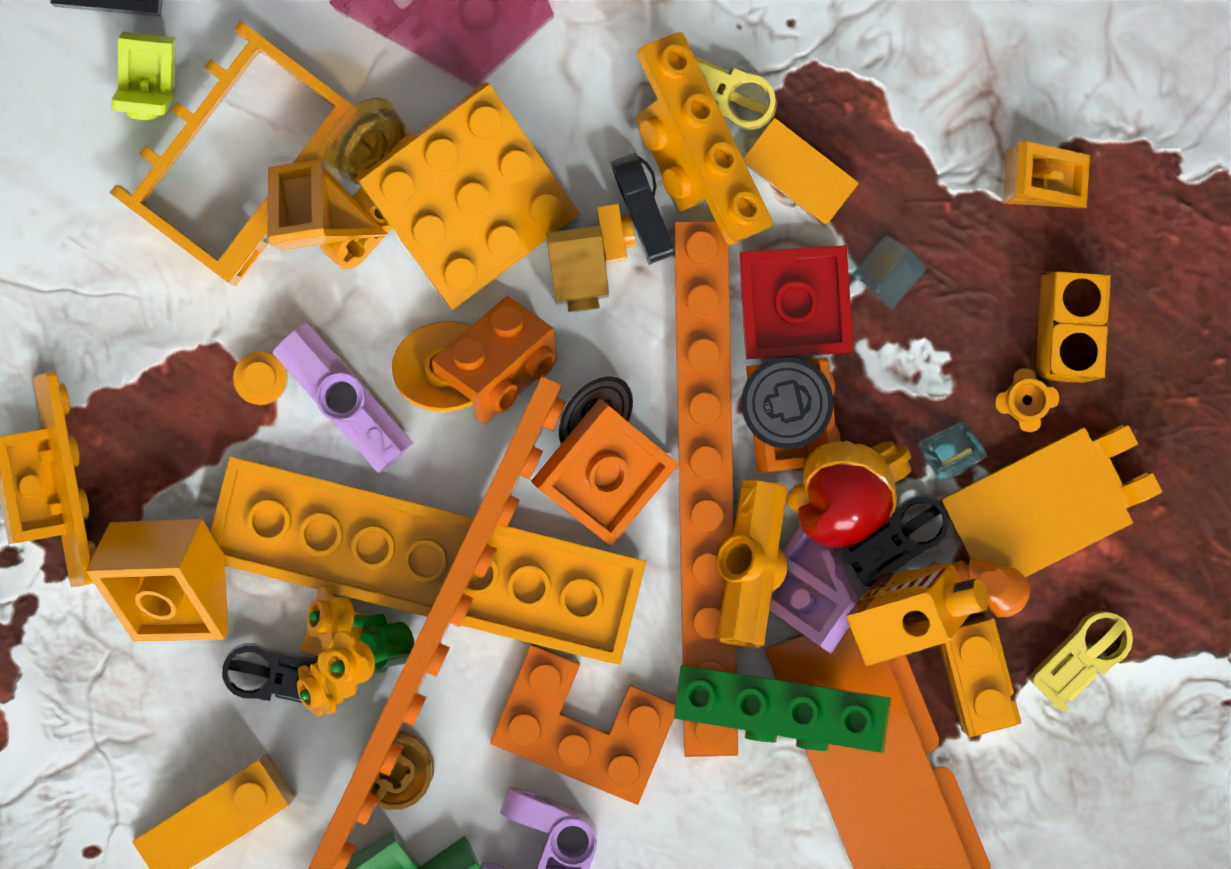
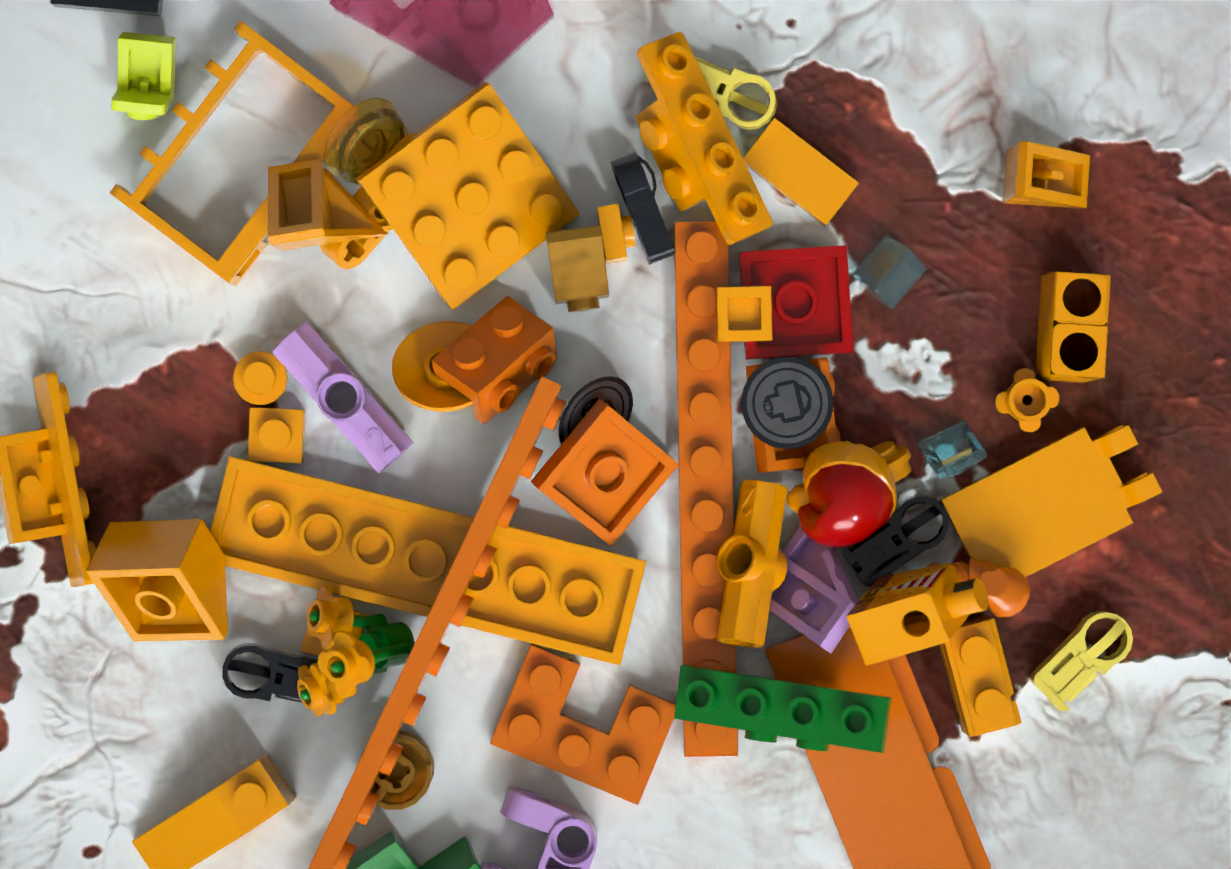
none -> light orange plate [248,408,306,463]
none -> light orange tile [716,286,772,342]

